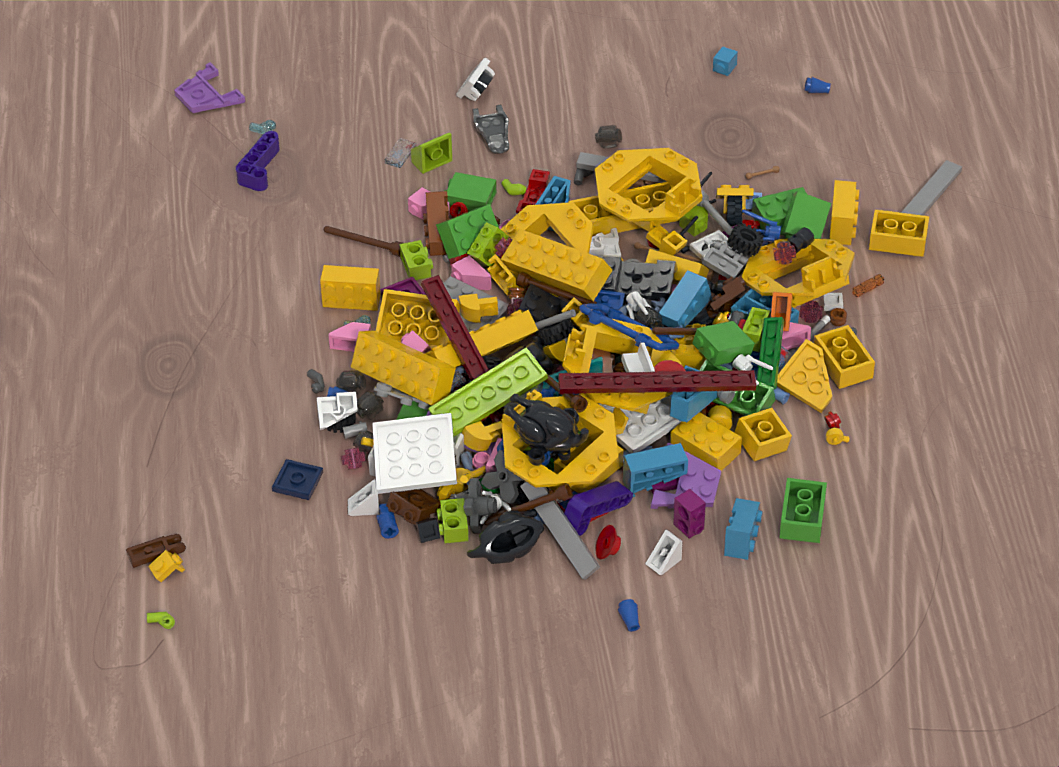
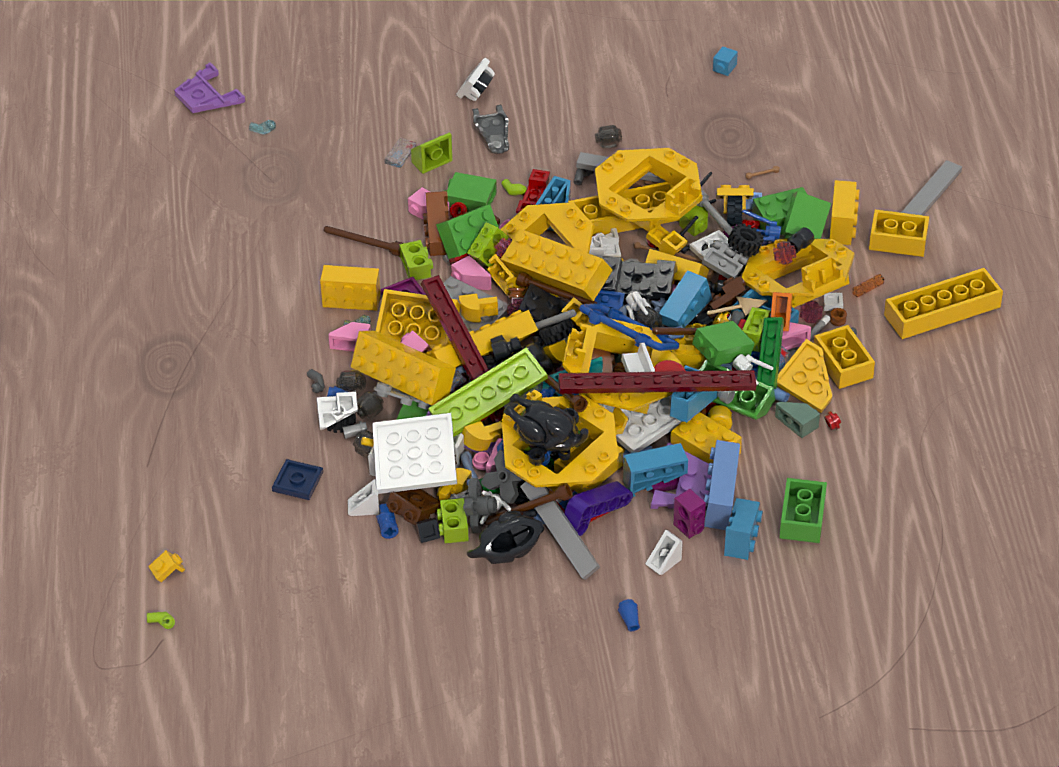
reddish brown hinge [126,533,186,568] -> none
dark purple beam [236,131,280,191] -> none
clear pink gear [341,448,366,470] -> none
yellow bar [460,466,486,483] -> none
red piece [595,525,621,560] -> none
yellow brick [734,408,792,461] -> none
blue cone [804,77,831,94] -> none
yellow piece [825,428,850,445] -> none
none -> black piece [491,335,522,362]
none -> medium blue wedge [704,440,740,530]
none -> tan piece [707,297,768,317]
none -> sand green slope [775,402,820,438]
none -> yellow brick [884,268,1003,339]

